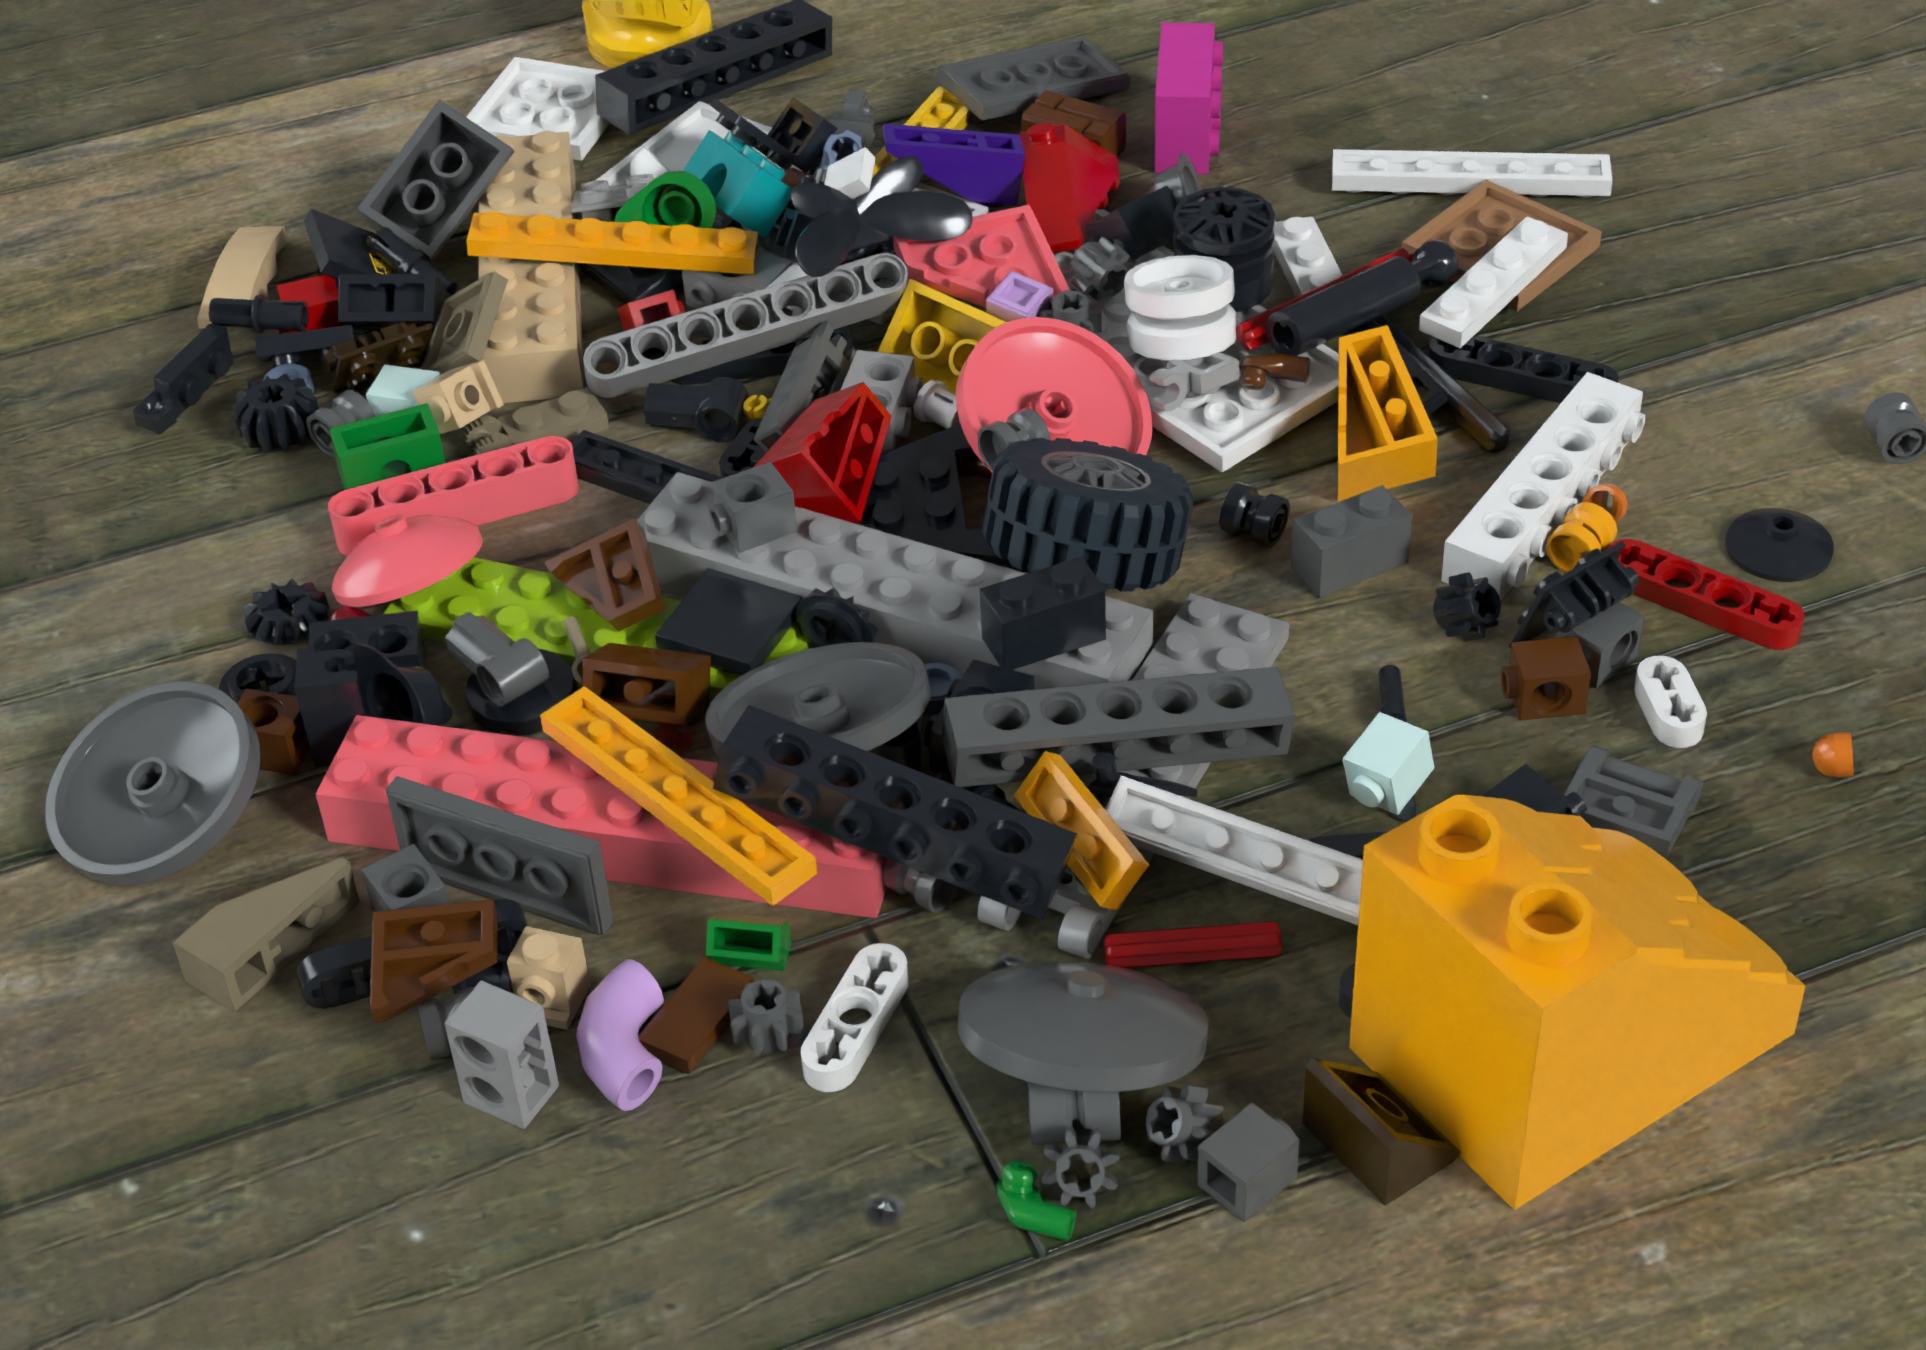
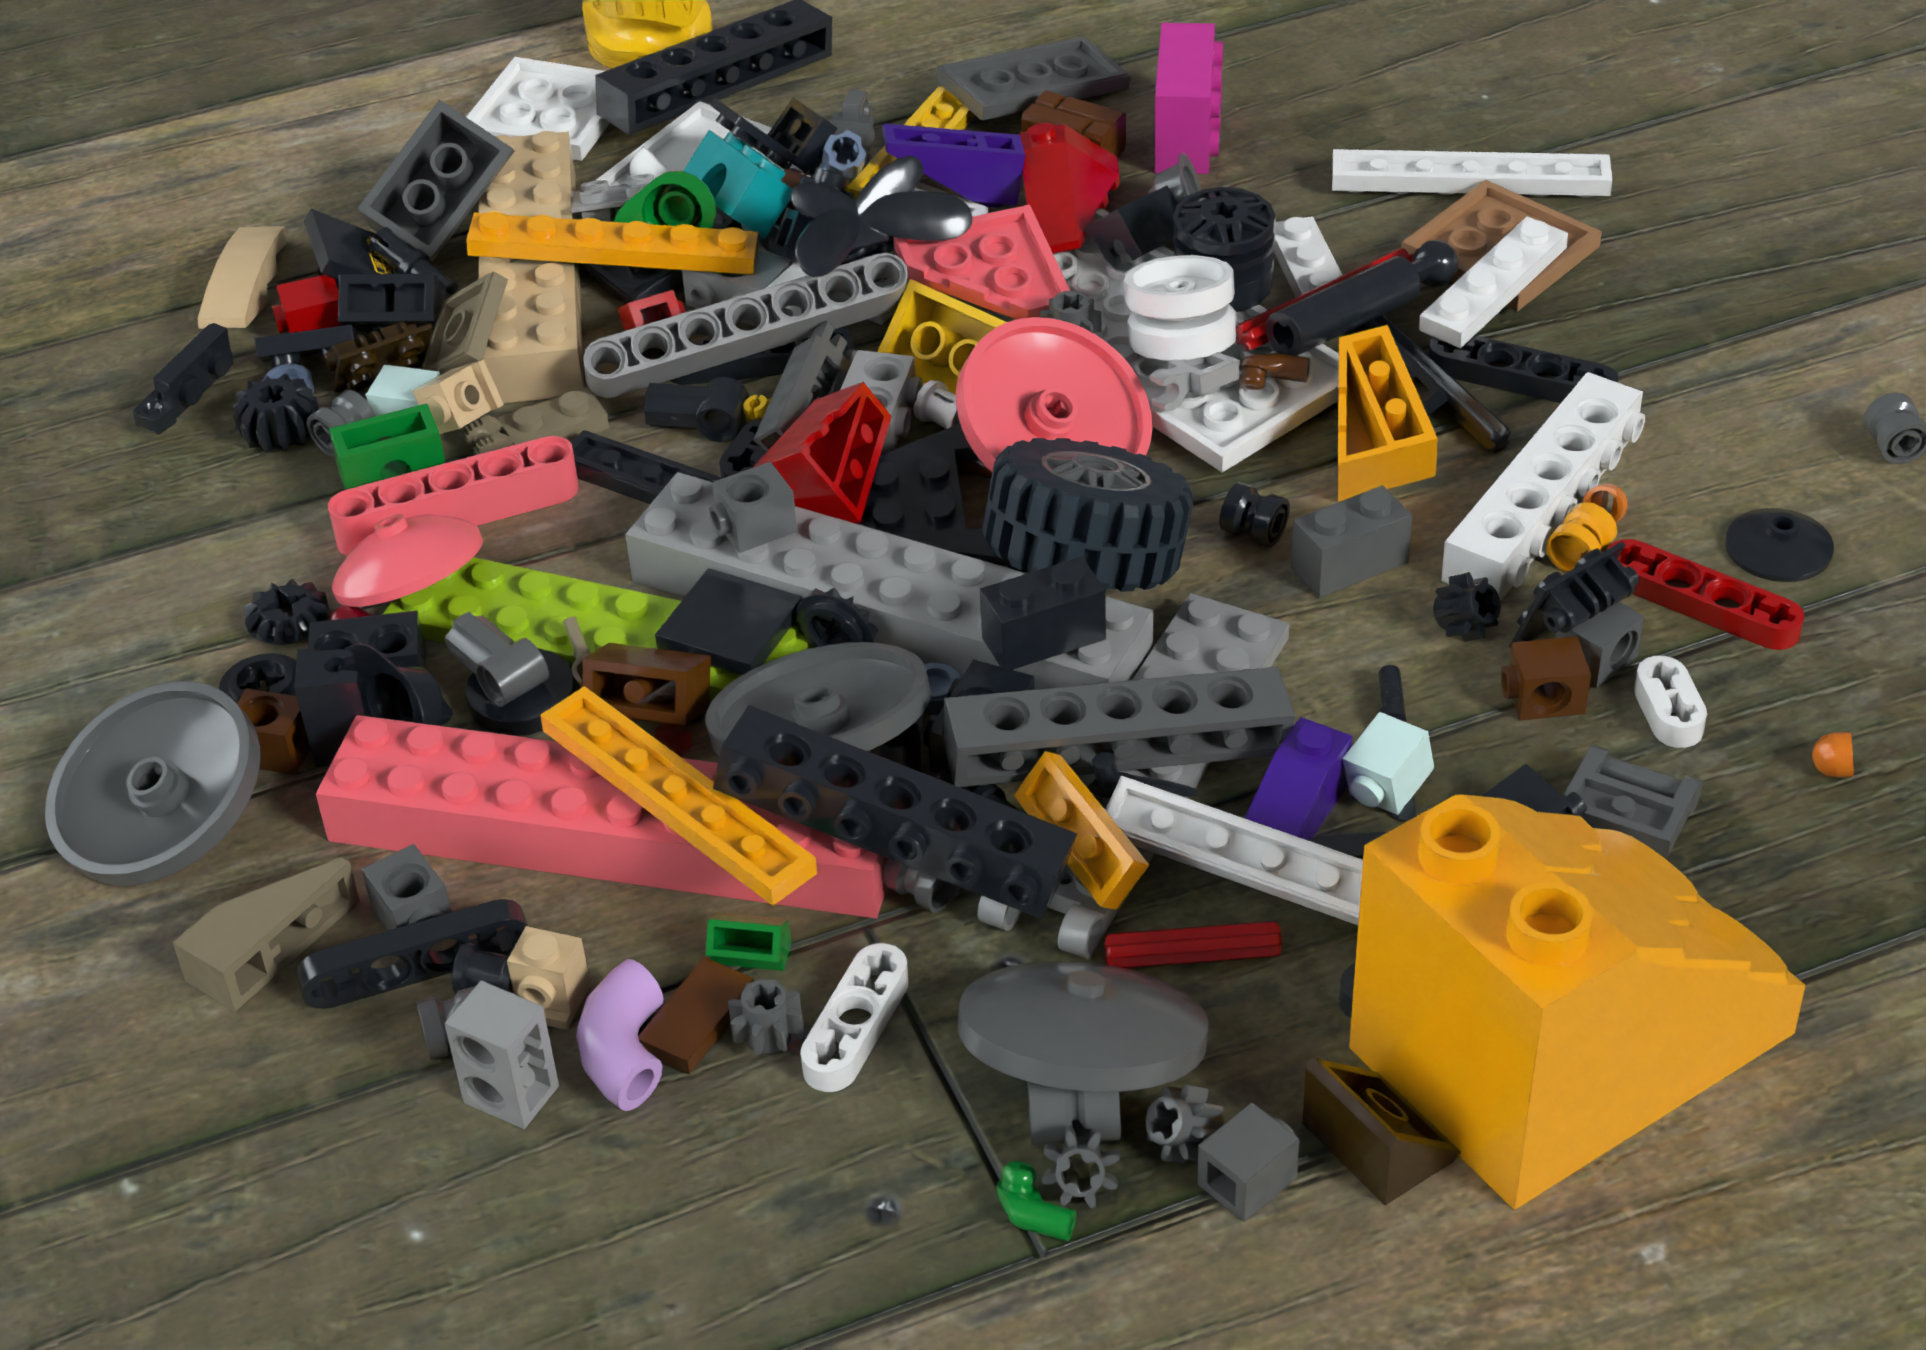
black axle [209,295,309,333] -> none
reddish brown wing [370,899,497,1023] -> none
dark grey tile [386,776,614,936] -> none
reddish brown wing [545,518,666,632] -> none
white tile [824,147,876,199] -> none
dark grey wheel [978,408,1050,471] -> none
lavender tile [986,271,1053,322] -> none
dark grey gear [1070,237,1130,301] -> none
none -> dark purple slope [1244,717,1352,840]

